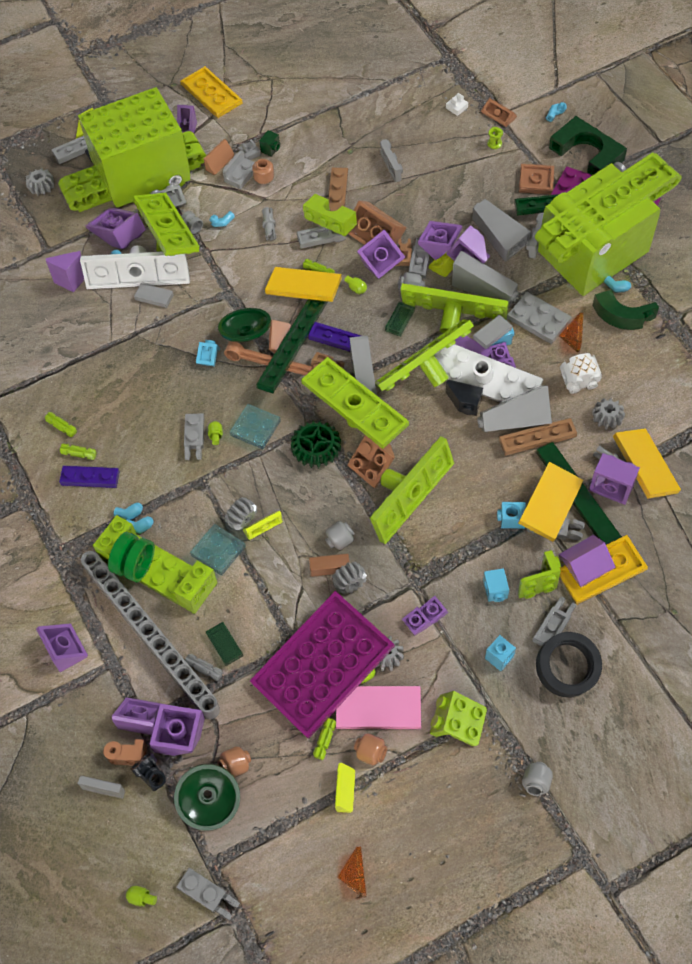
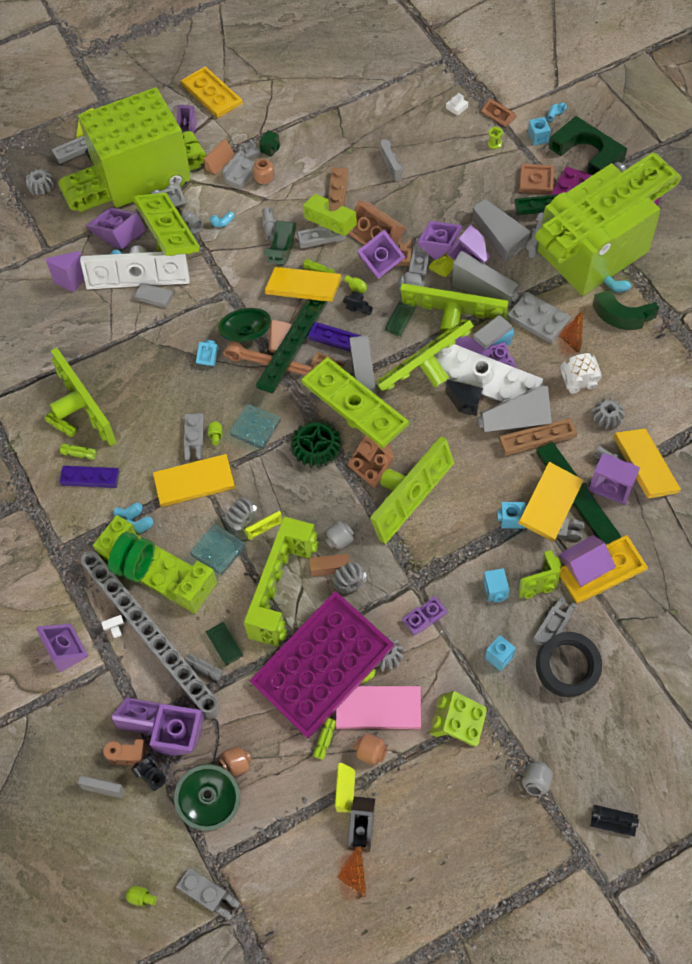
none -> lime plate [49,347,117,446]
none -> white tile [101,615,125,638]
none -> yellow tile [153,454,236,507]
none -> lime plate [244,517,318,647]
none -> dark green arch [264,220,296,265]
none -> black plate [343,291,373,315]
none -> black slope [348,796,375,852]
none -> medium azure brick [528,117,551,146]
none -> black hinge [590,805,639,837]

